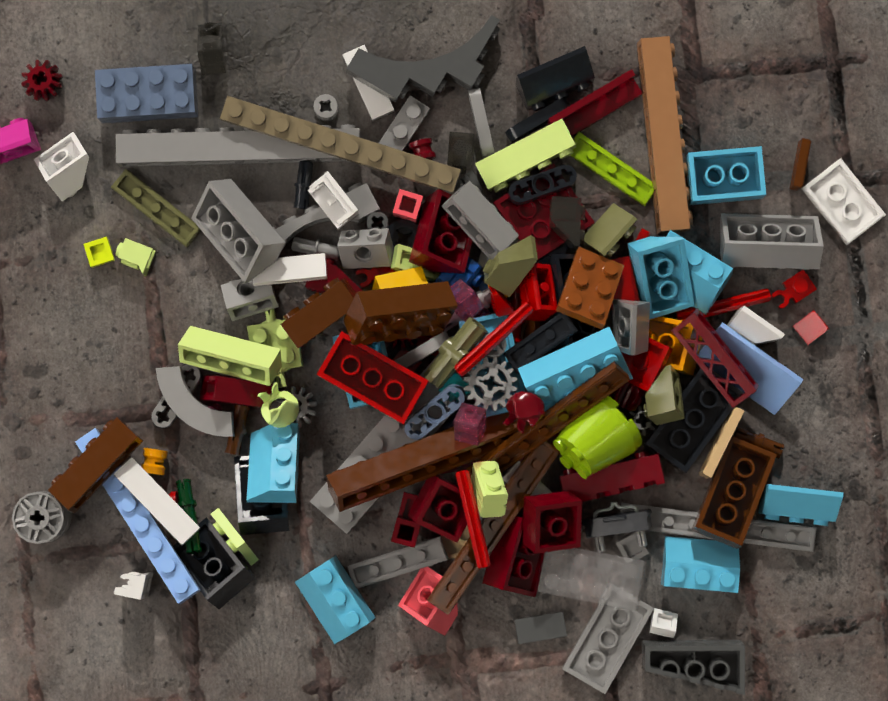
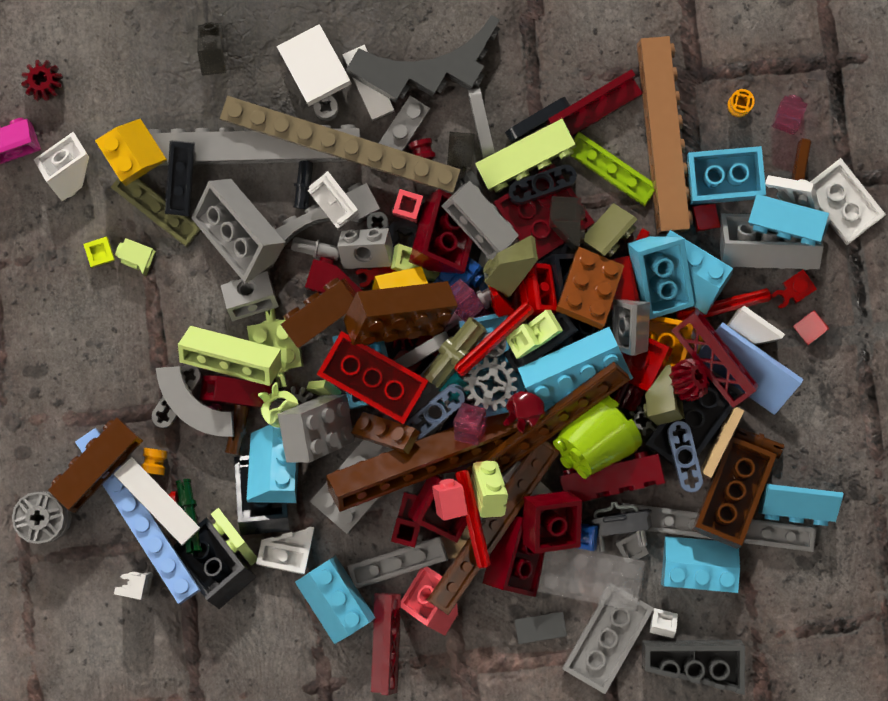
sand blue brick [95,64,198,123] -> none
white tile [253,253,327,286] -> none
black slope [516,46,595,112] -> none
none -> yellow slope [95,118,167,186]
none -> black tile [165,140,195,216]
none -> white wing [256,527,315,575]
none -> white tile [277,24,352,106]
none -> light grey brick [278,394,355,463]
none -> yellowish green tile [306,380,342,396]
none -> reddish brown plate [351,412,420,454]
none -> dark red fence [371,593,401,695]
none -> coral brick [432,479,468,521]
none -> yellowish green slope [505,310,563,359]
none -> blue tile [574,523,598,552]
none -> sand blue beam [667,421,703,492]
none -> dark red gear [669,358,710,402]
none -> red slope [691,204,720,232]
none -> light orange wheel [727,89,755,117]
none -> medium azure slope [748,194,830,247]
none -> white wing [765,175,820,210]
none -> clear pink brick [771,95,808,135]

